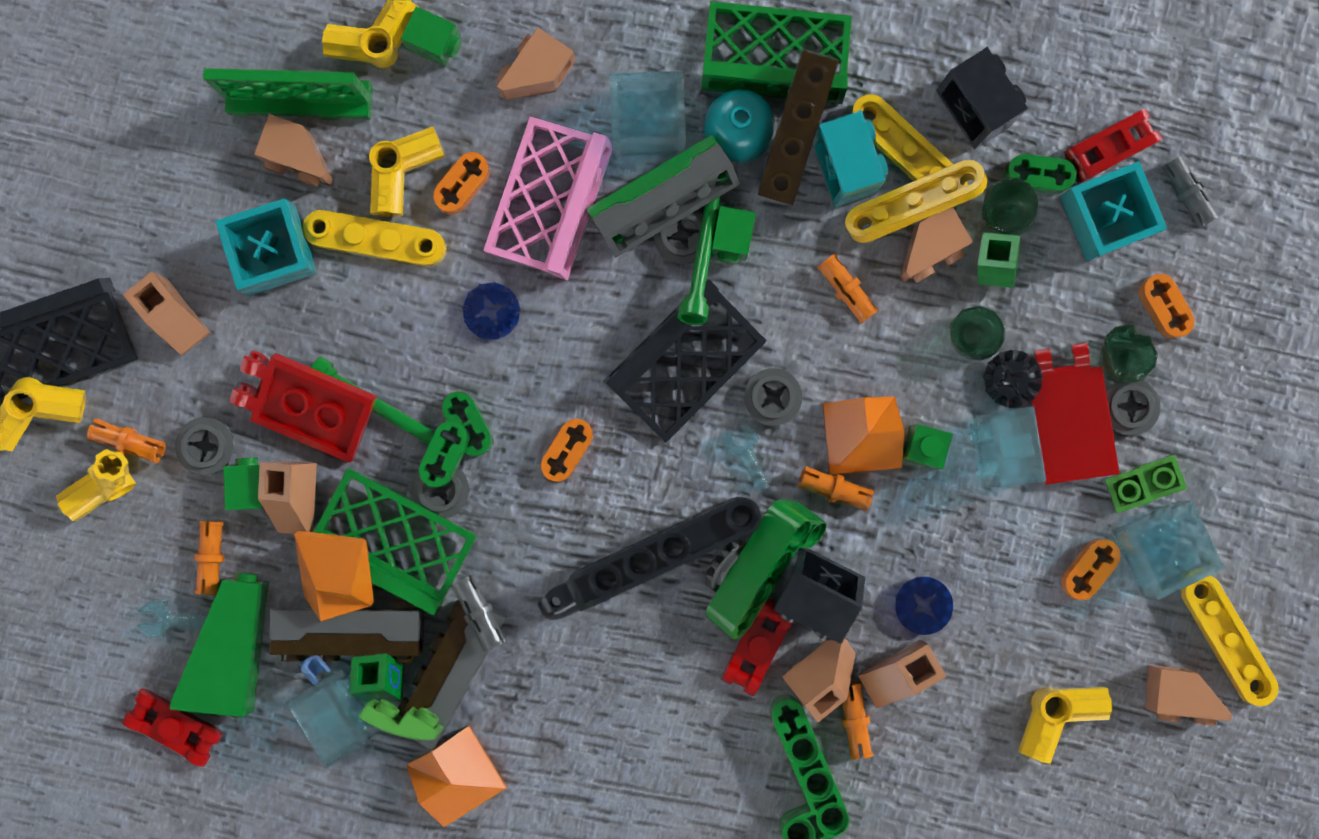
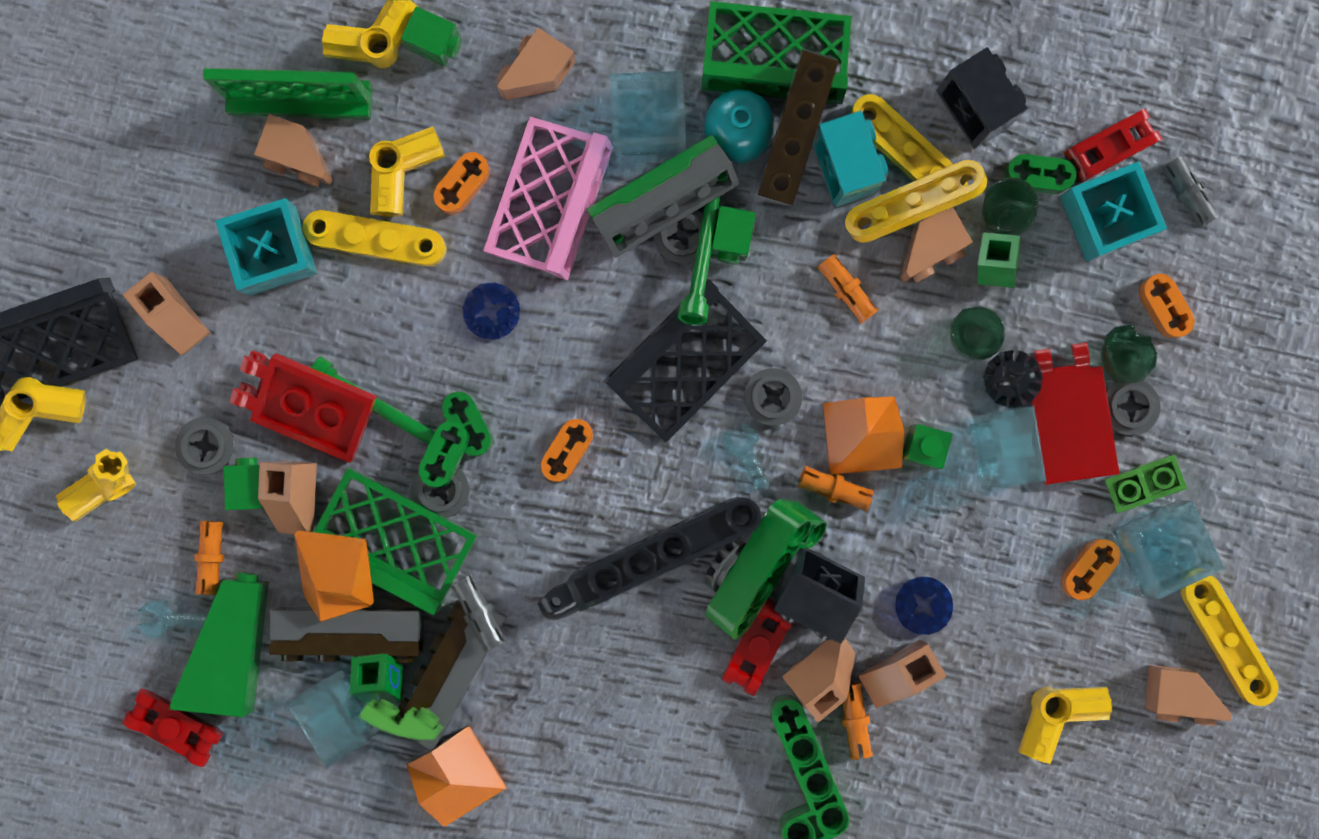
orange pin [87,418,166,464] -> none
medium blue hand [298,655,330,685] -> none

